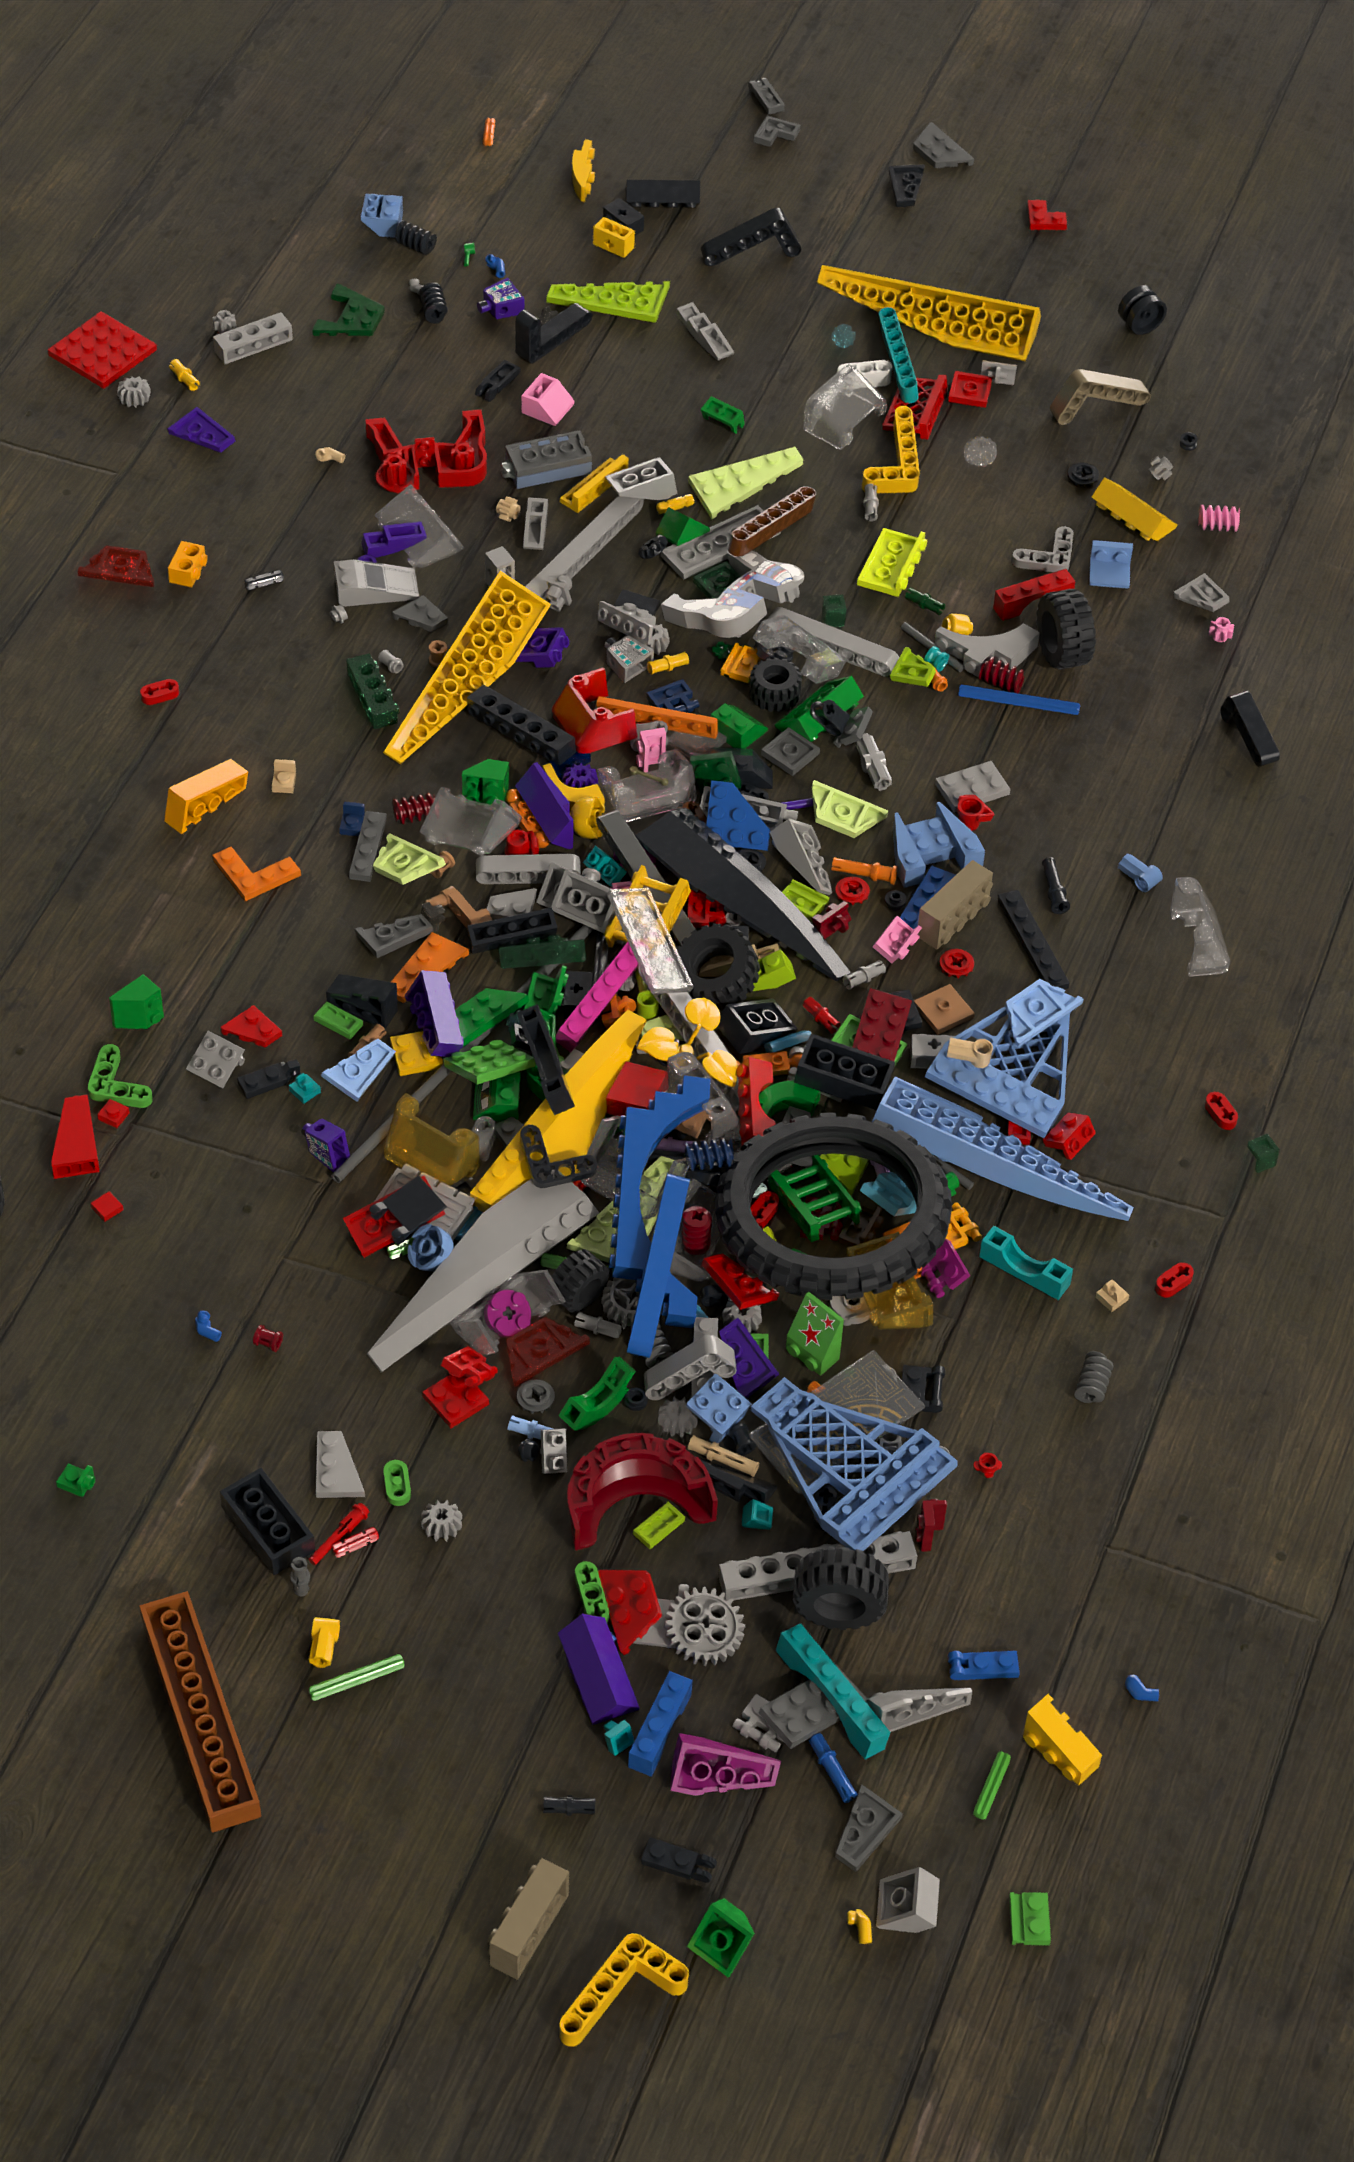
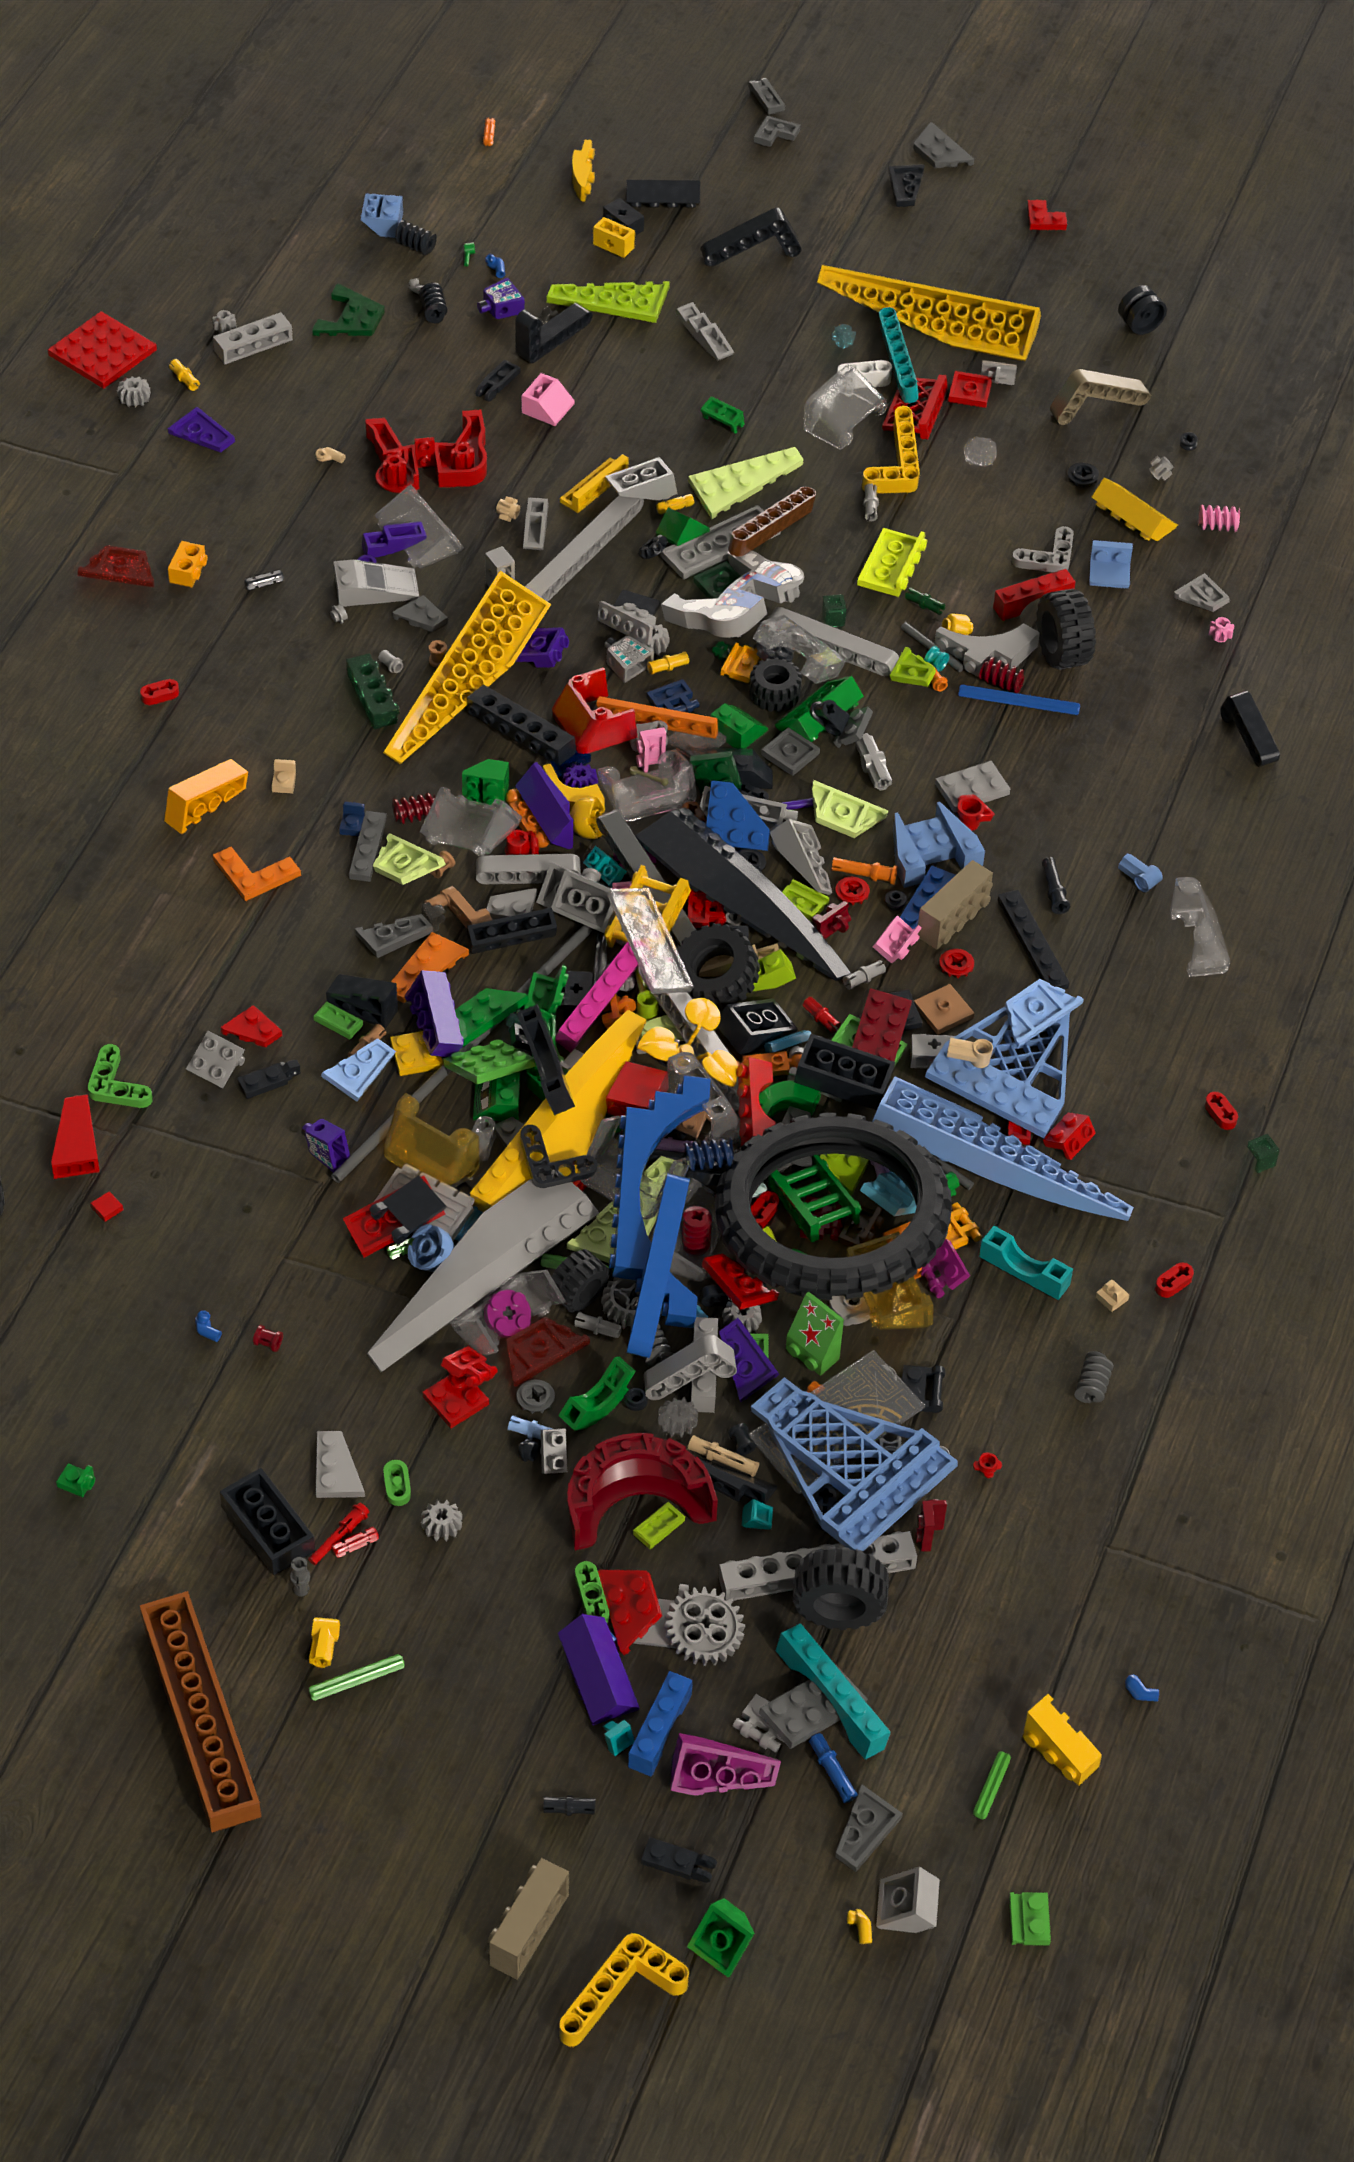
red plate [97,1099,130,1128] -> none
green slope [109,974,164,1029] -> none
teal tile [289,1073,321,1104] -> none
clear green bracket [499,935,586,969] -> none
dark grey piece [502,430,592,489] -> none
light grey hips [546,575,572,611] -> none
medium blue bracket [686,1374,751,1443] -> none
light grey wedge [868,1688,972,1732] -> none
blue plate [948,1651,1020,1680] -> none

